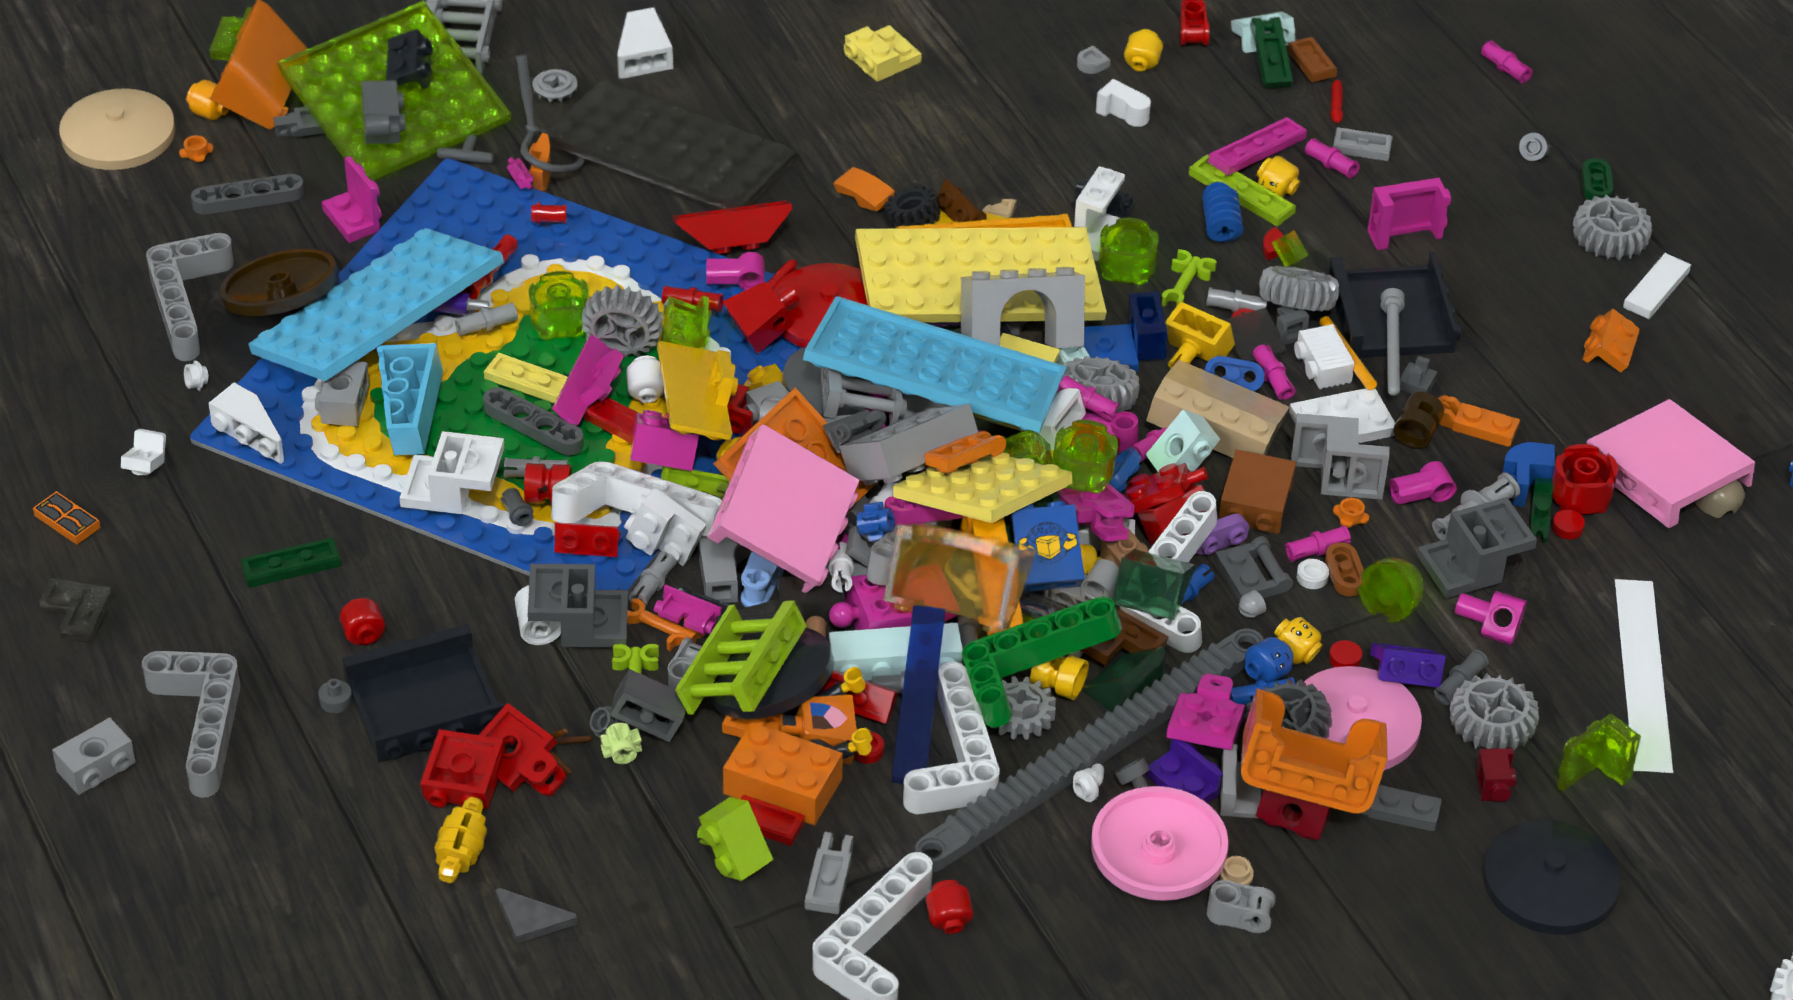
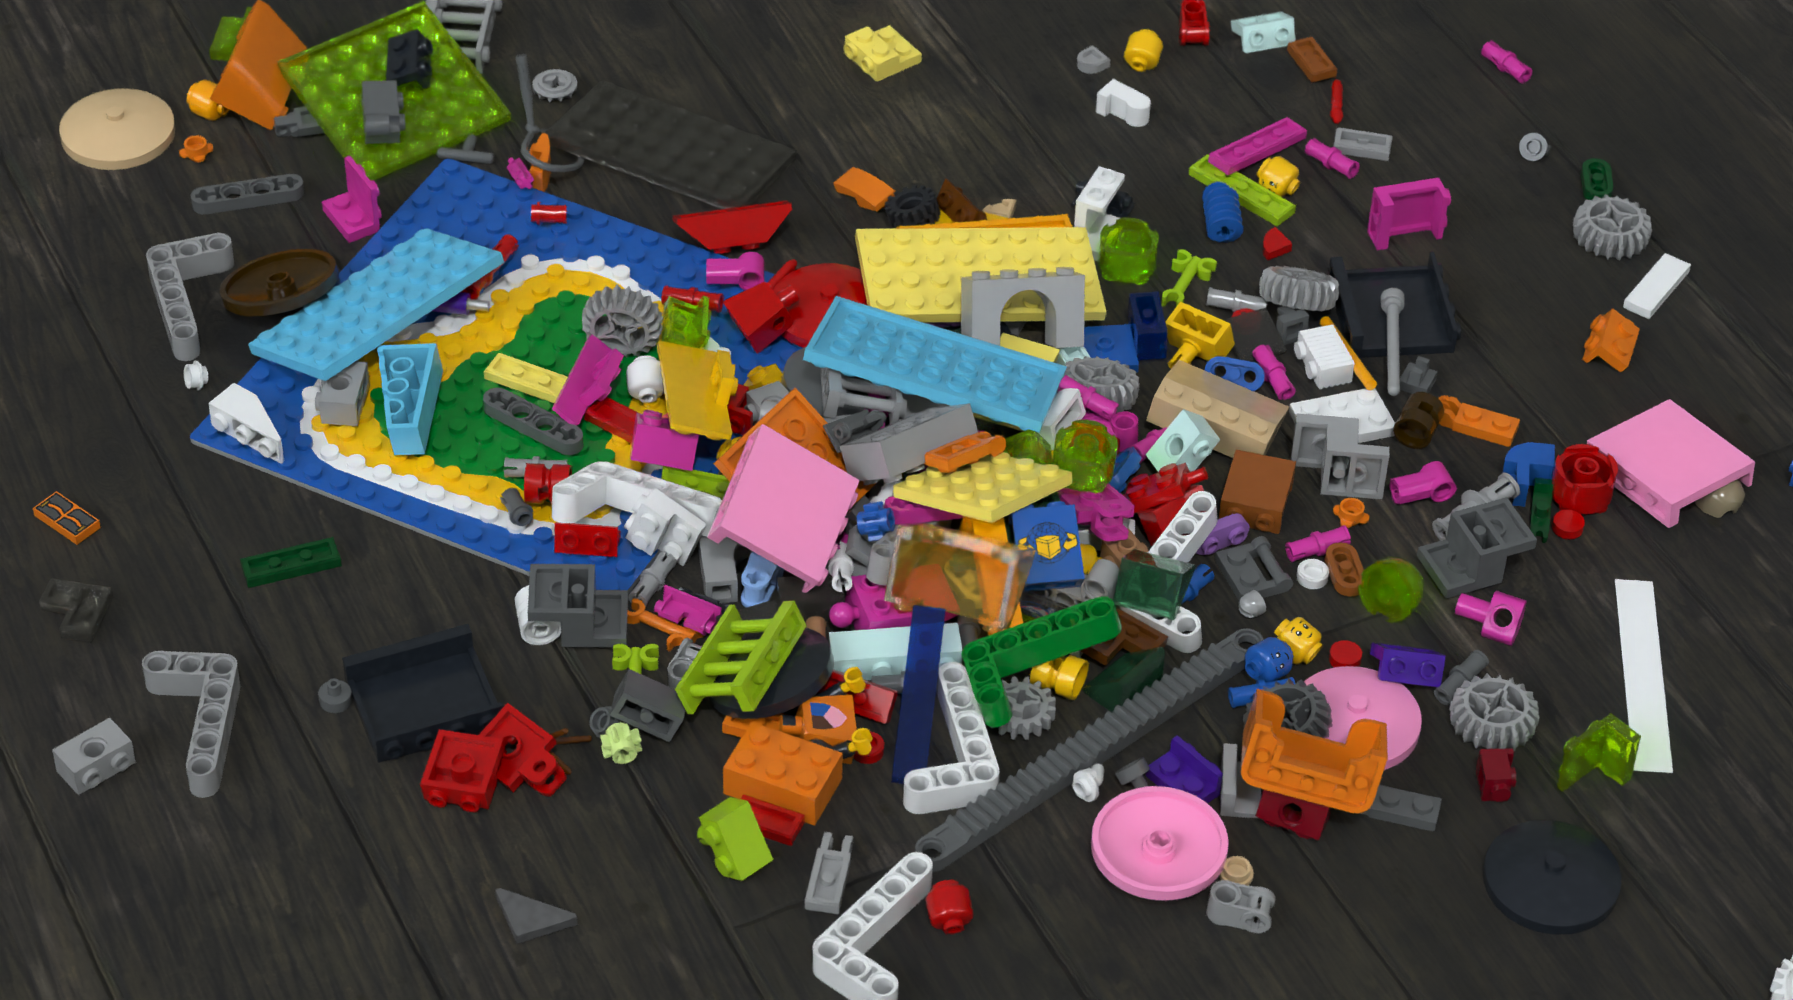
white bracket [121,429,166,475] -> none
red head [339,598,385,646] -> none
white bracket [400,431,504,514] -> none
yellow piece [434,797,487,883] -> none
light grey pin [455,303,518,336] -> none
clear neon green brick [529,271,589,340] -> none
white slope [617,8,673,79] -> none
dark pink plate [1166,674,1245,750] -> none
dark green plate [1250,17,1293,88] -> none
clear neon green tile [1272,230,1309,267] -> none

